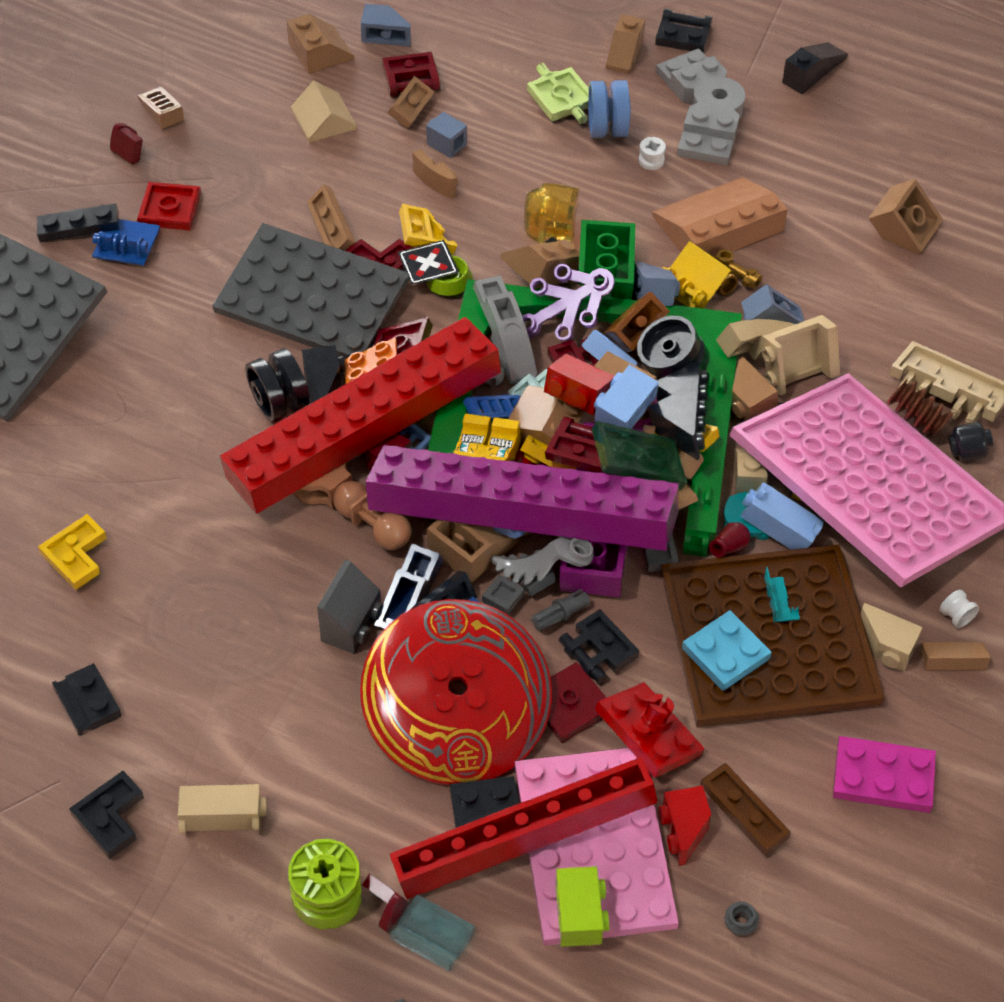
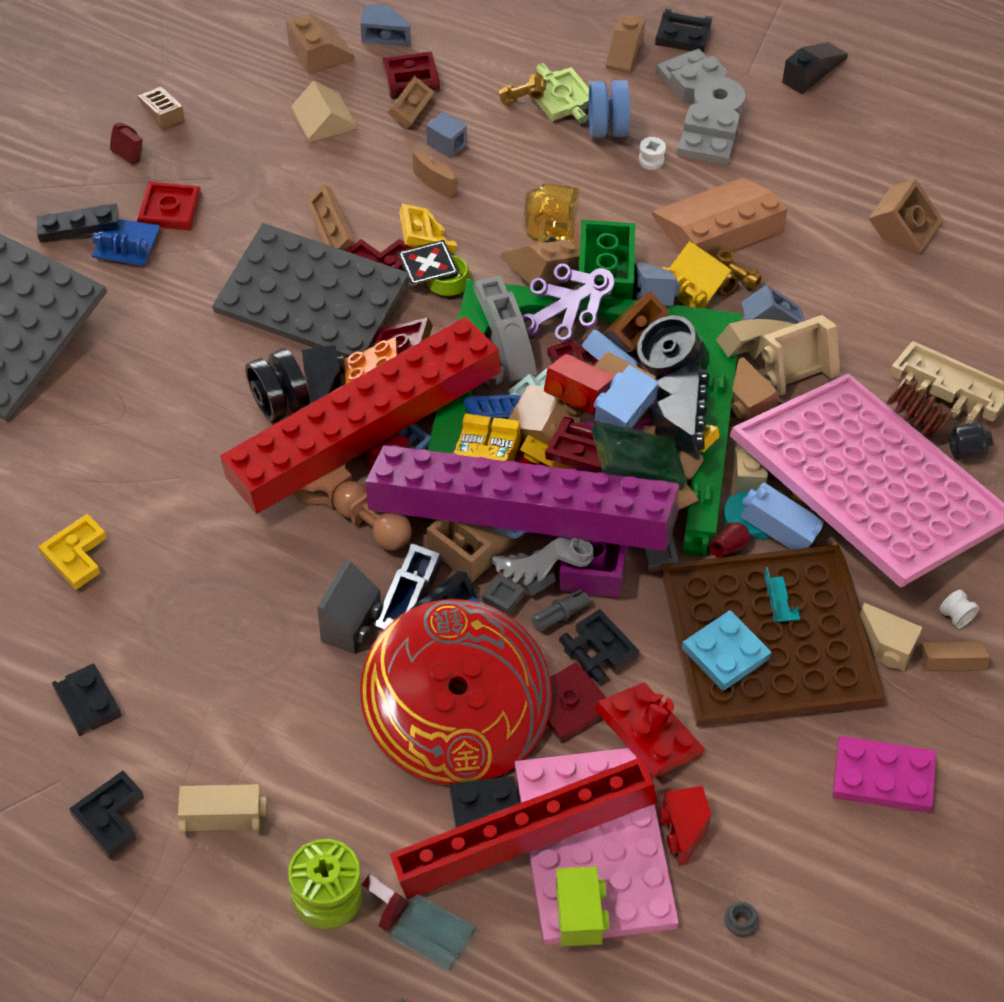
reddish brown plate [700,762,791,856] -> none
none -> pearl gold bar [499,73,546,105]

